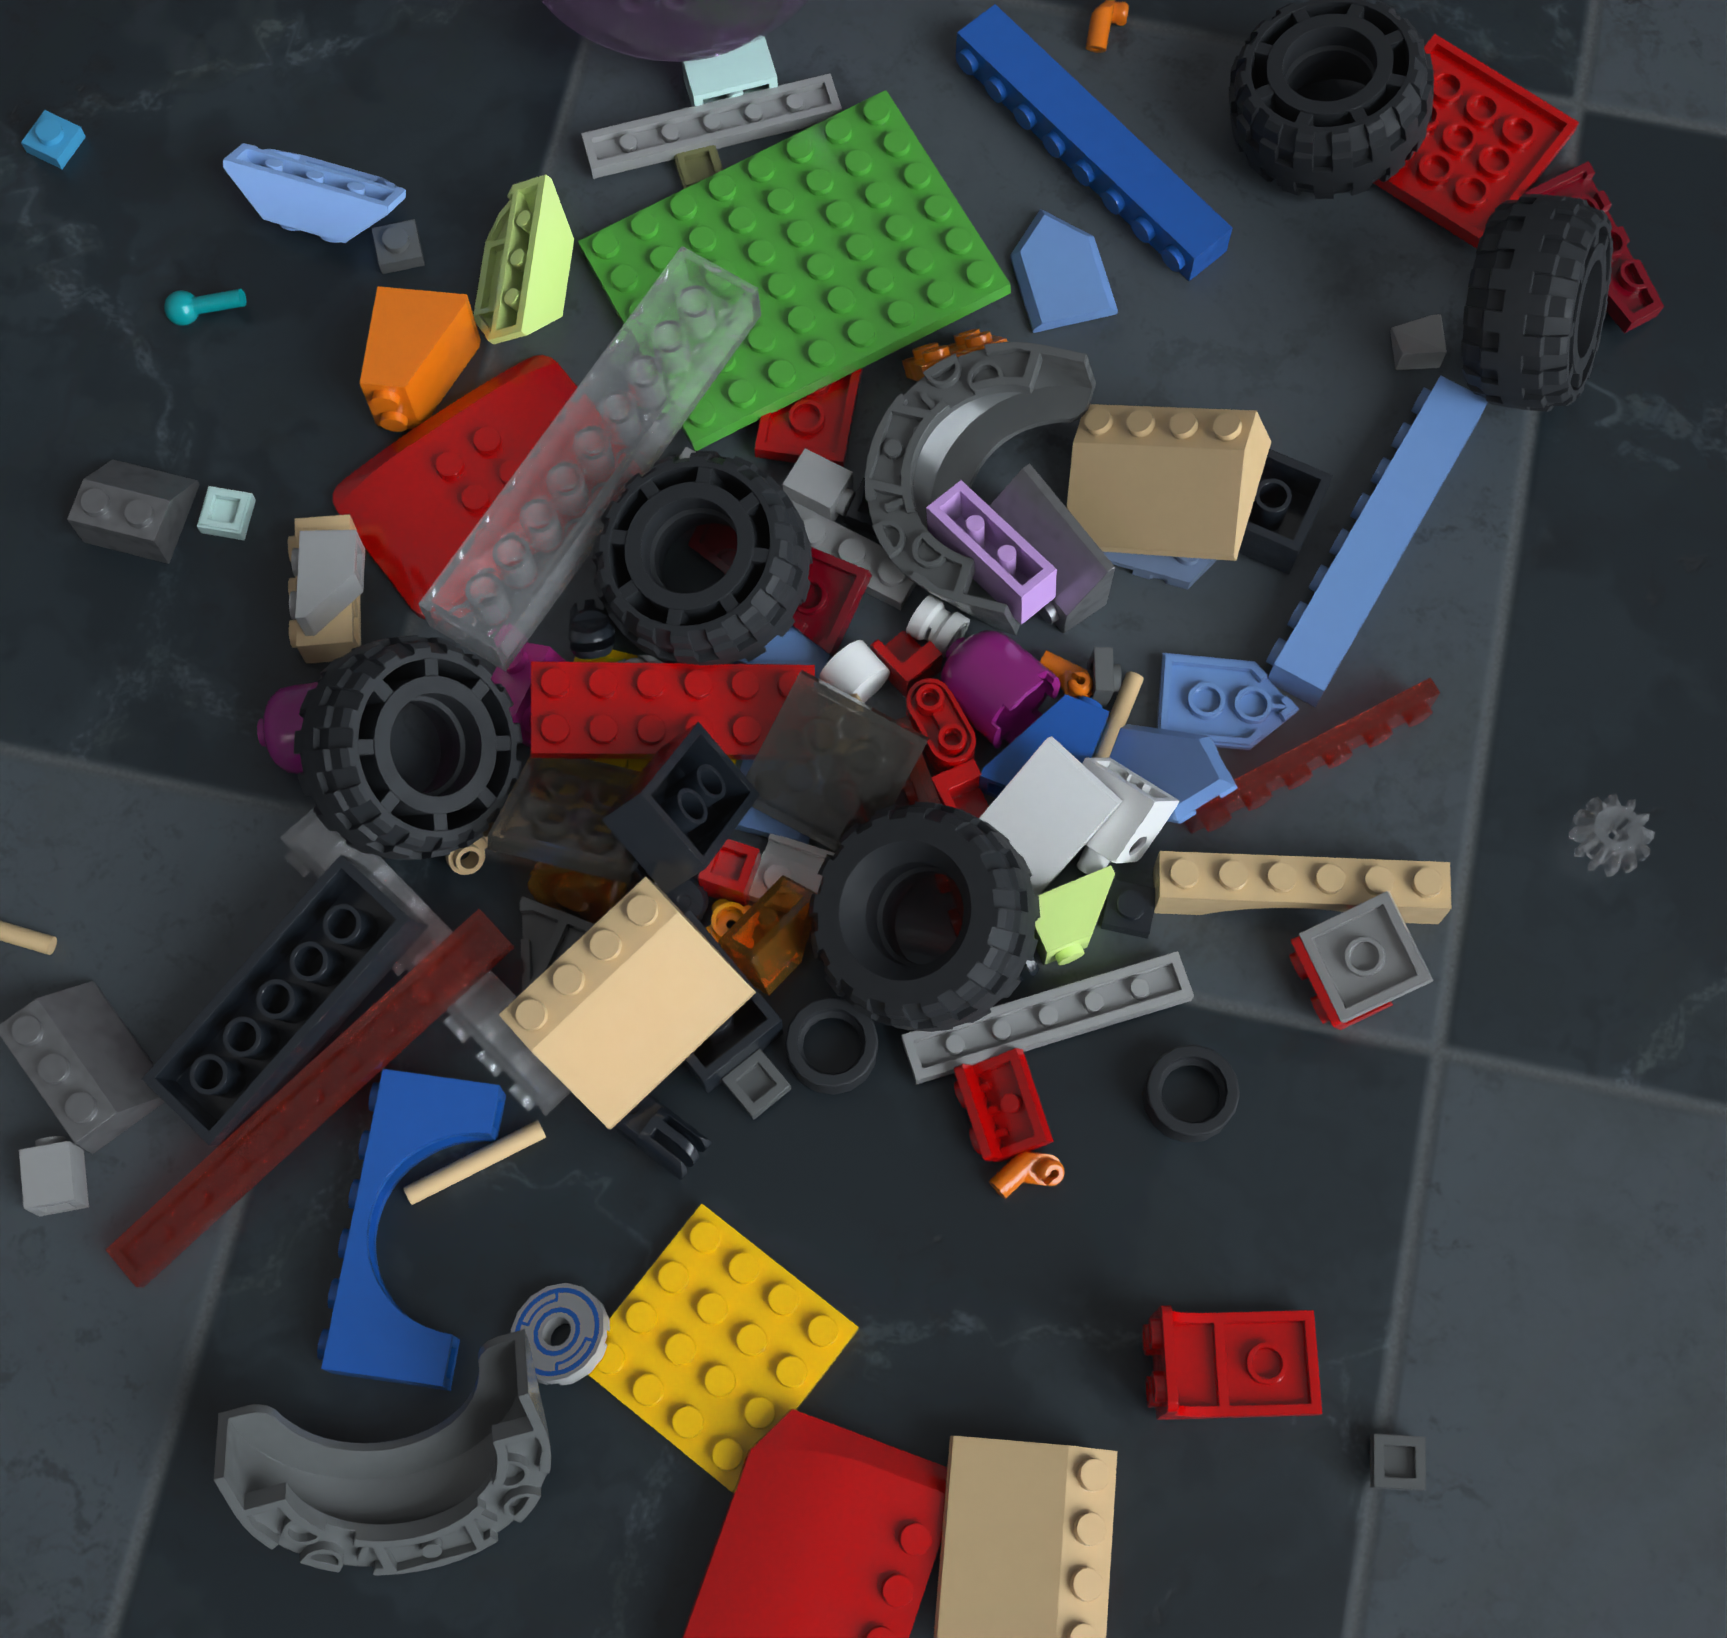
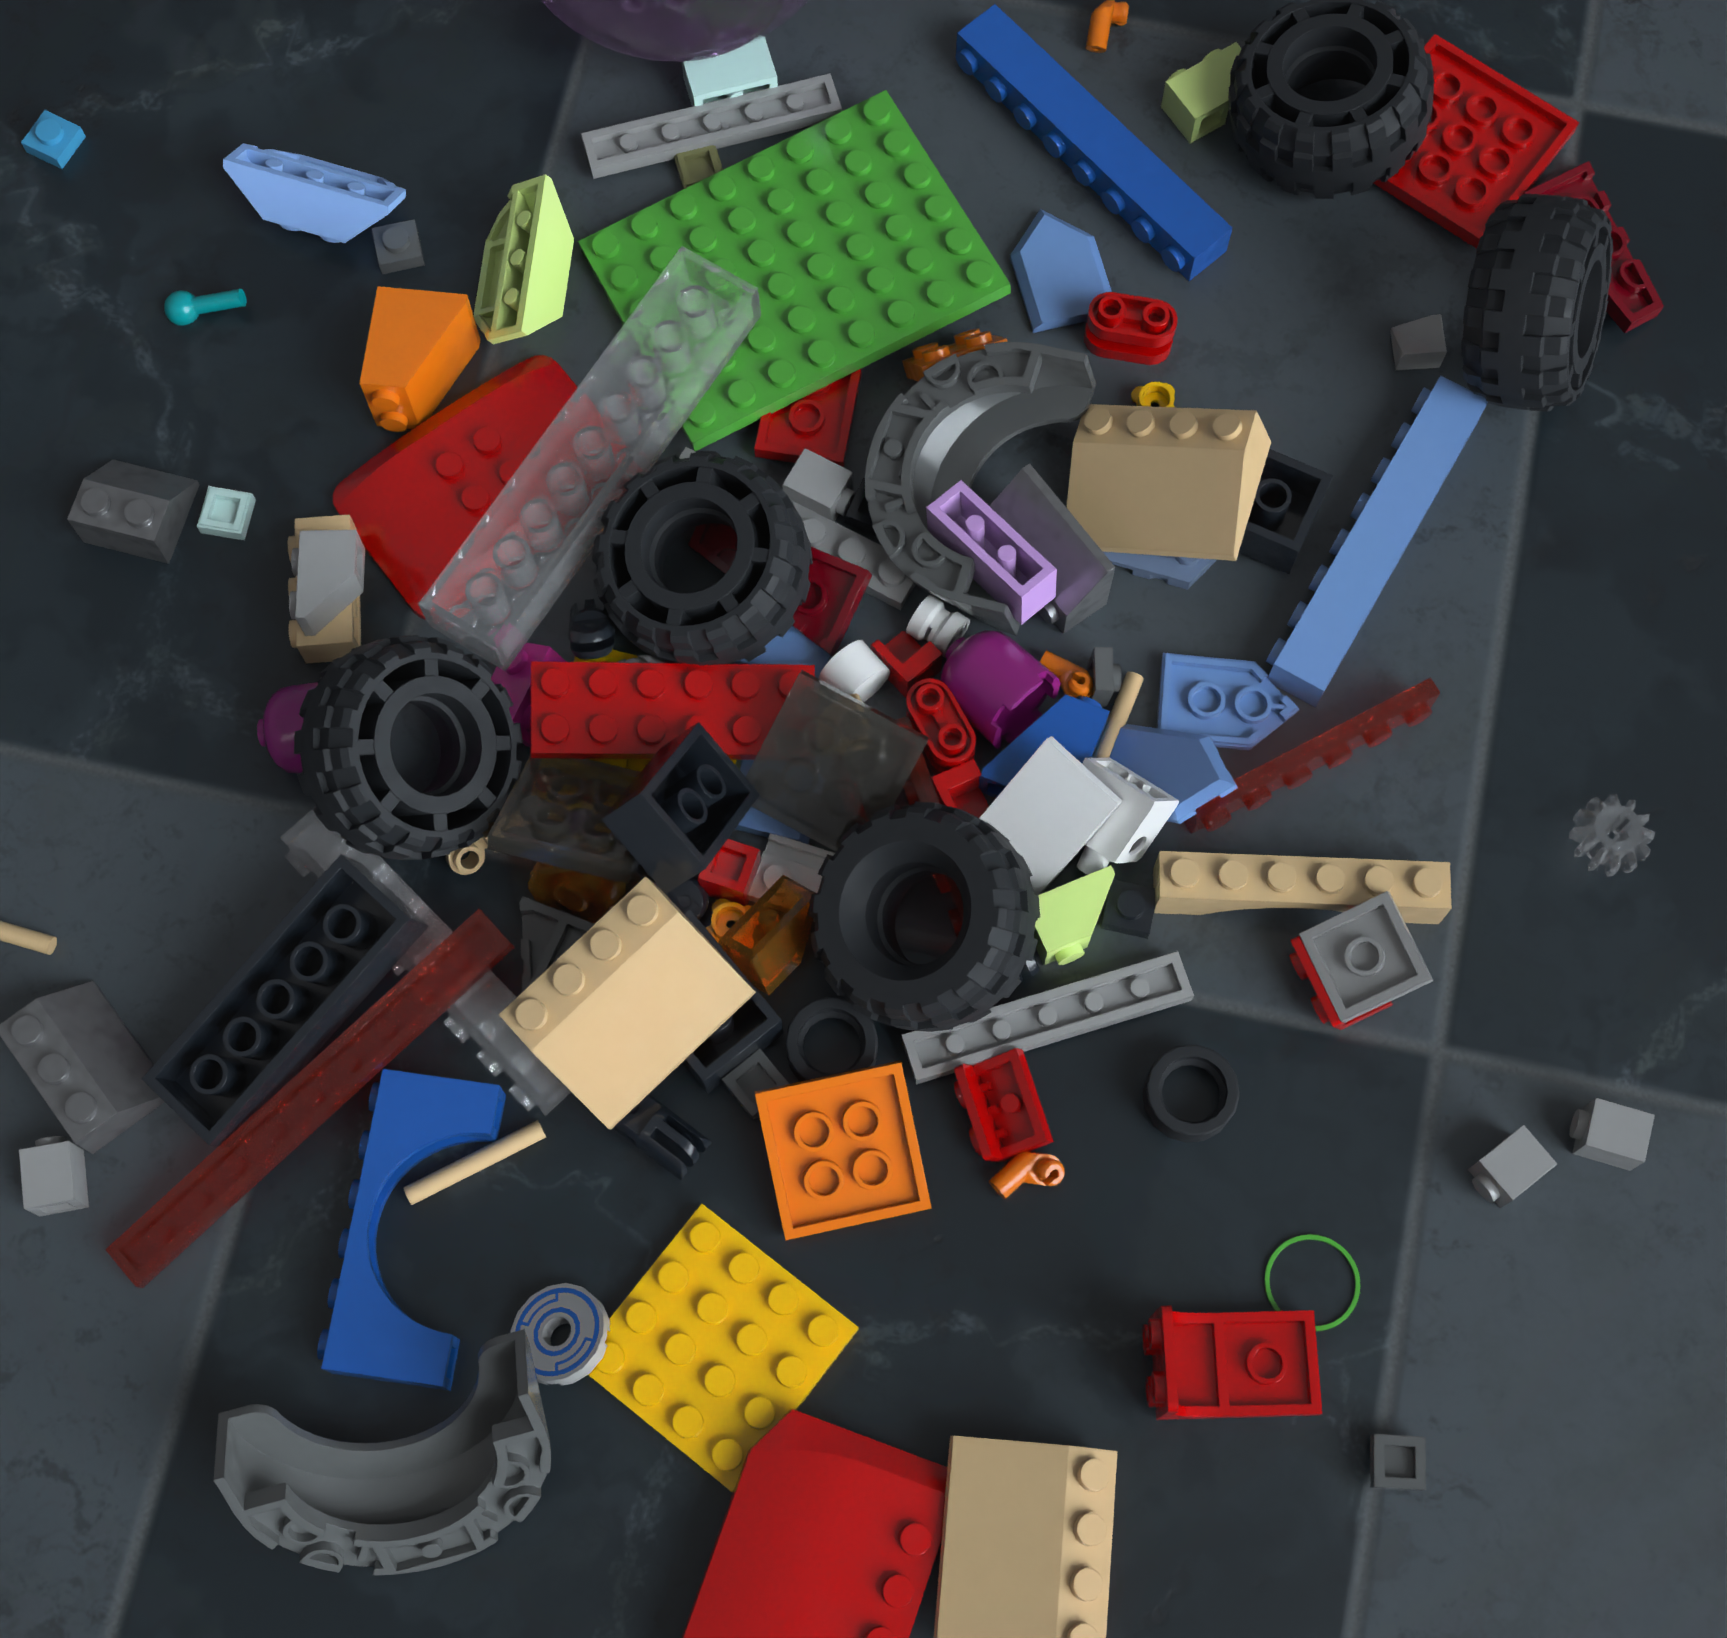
none -> orange plate [755,1060,932,1241]
none -> red brick [1084,292,1178,365]
none -> yellow plate [1131,382,1175,407]
none -> yellowish green slope [1161,42,1241,144]
none -> bright green piece [1264,1234,1360,1331]
none -> light grey brick [1468,1125,1557,1208]
none -> light grey brick [1569,1098,1655,1171]

